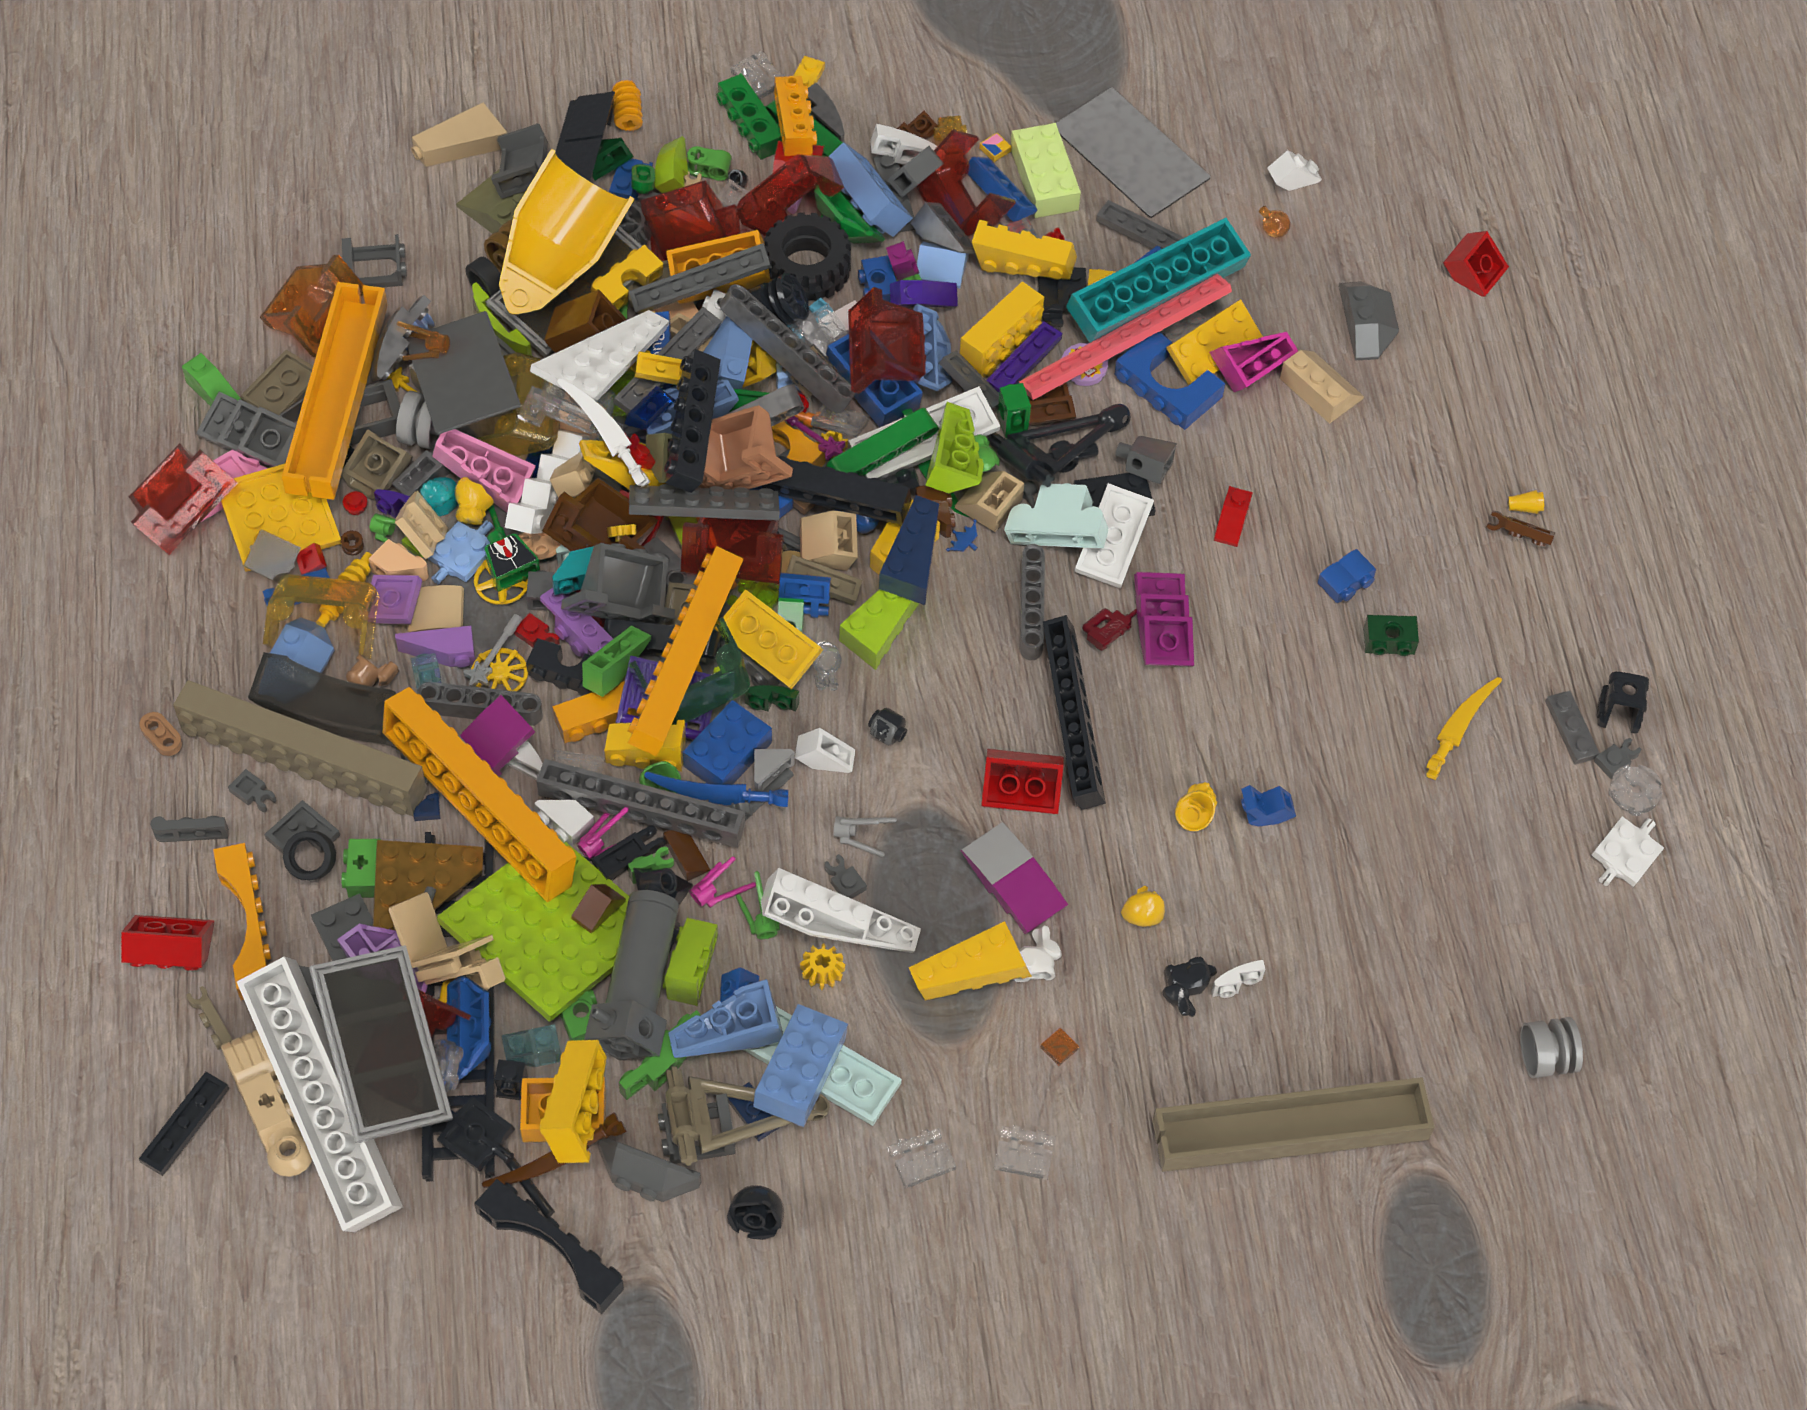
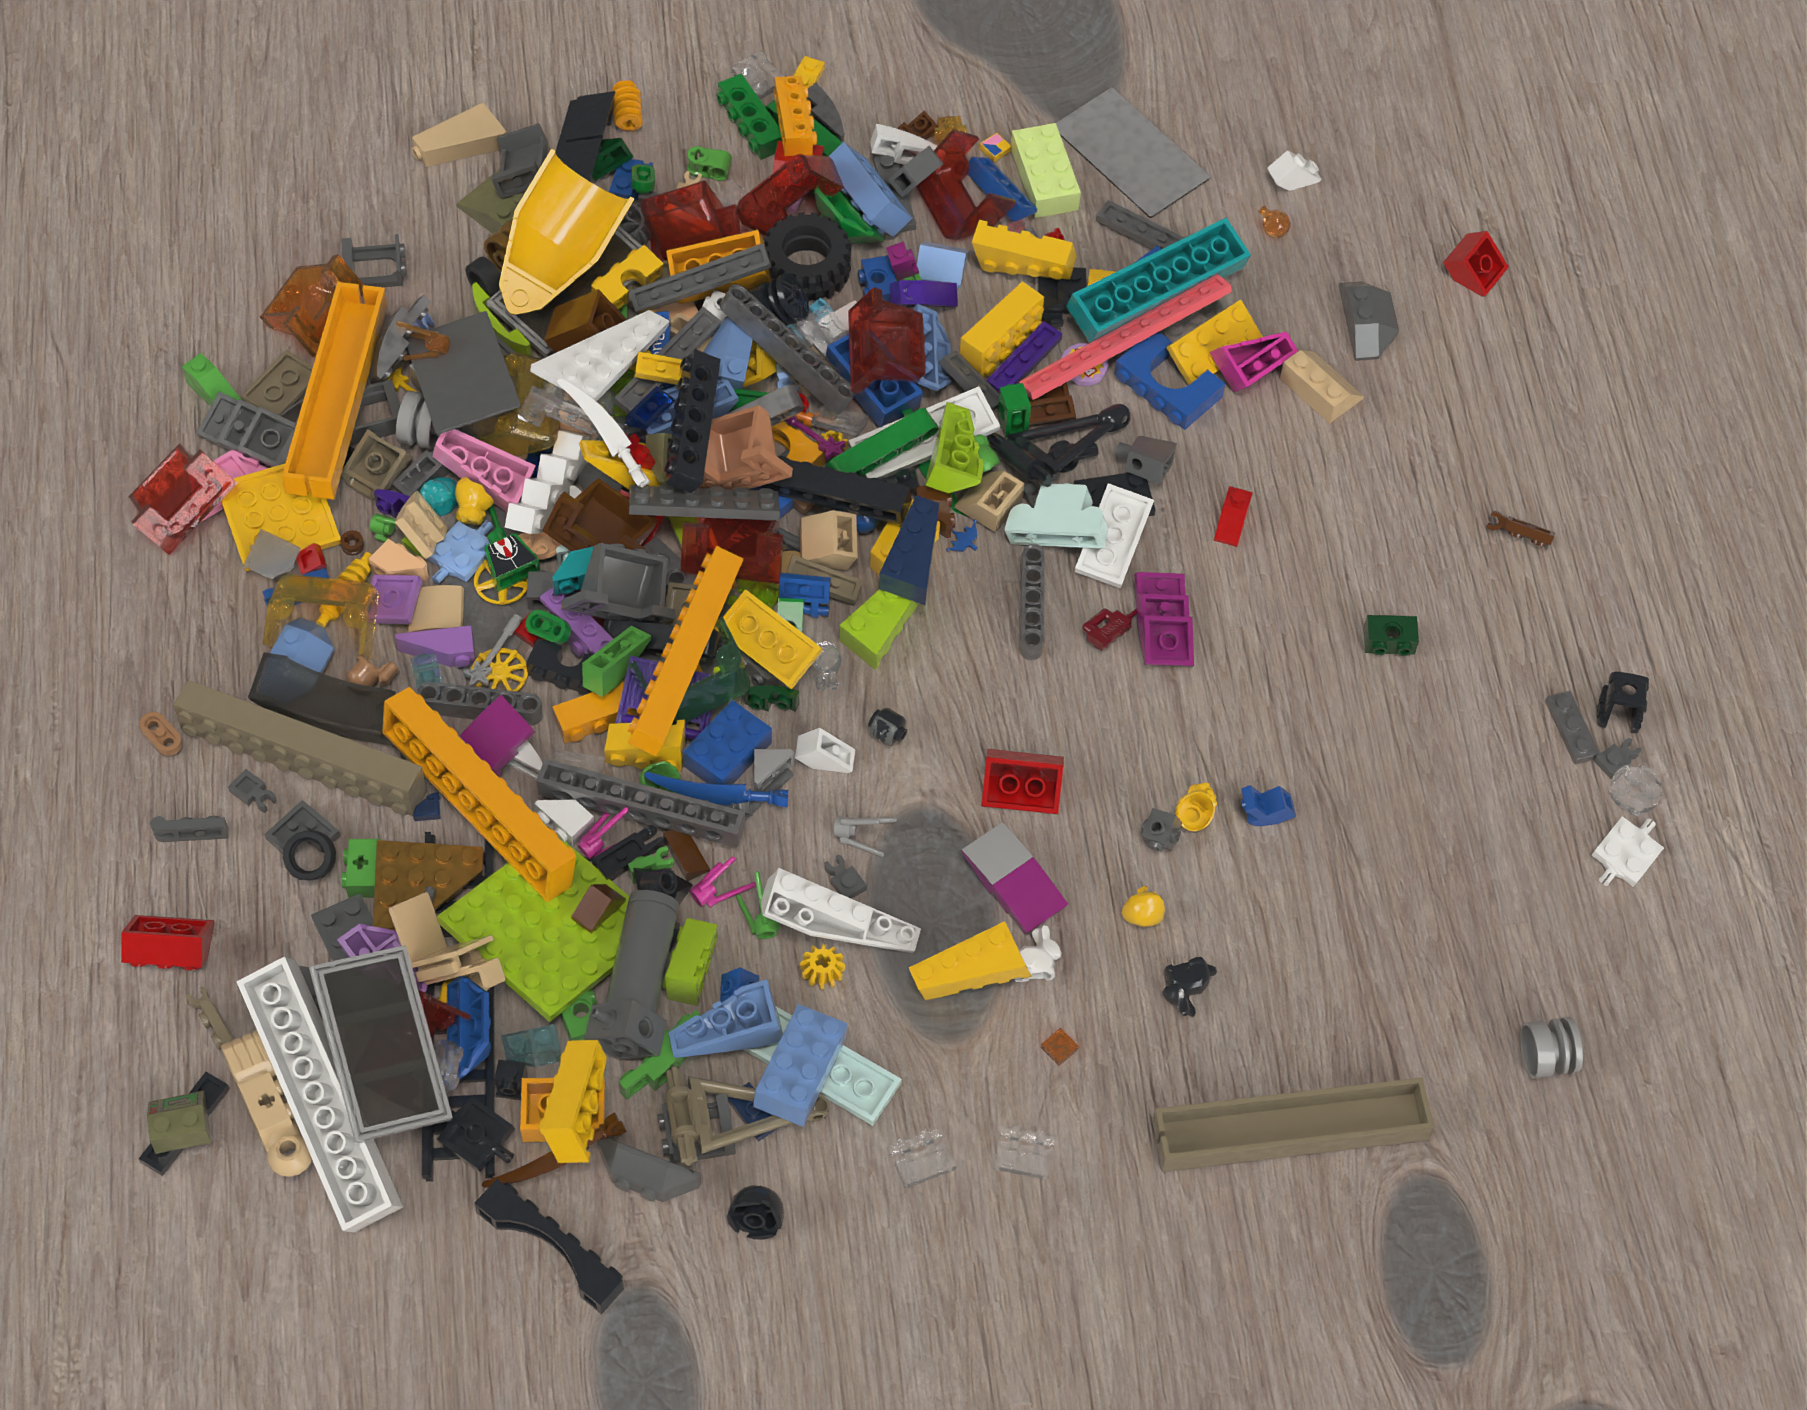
light orange arch [213,843,272,1000] -> none
red plate [343,491,368,515] -> none
black bar [503,1148,555,1218] -> none
tan slope [550,452,596,498] -> none
yellow plate [607,524,637,542] -> none
lime slope [655,136,688,195] -> none
black hinge [727,169,748,188] -> none
flat silver slope [911,202,976,254] -> none
black brick [1043,615,1106,810] -> none
white slope [1211,960,1265,998] -> none
blue brick [1318,549,1376,603] -> none
yellow sword [1426,677,1502,780] -> none
yellow cone [1508,490,1544,514] -> none
none -> olive slope [147,1091,211,1154]
none -> green plate [526,610,571,644]
none -> dark grey brick [1141,808,1182,852]

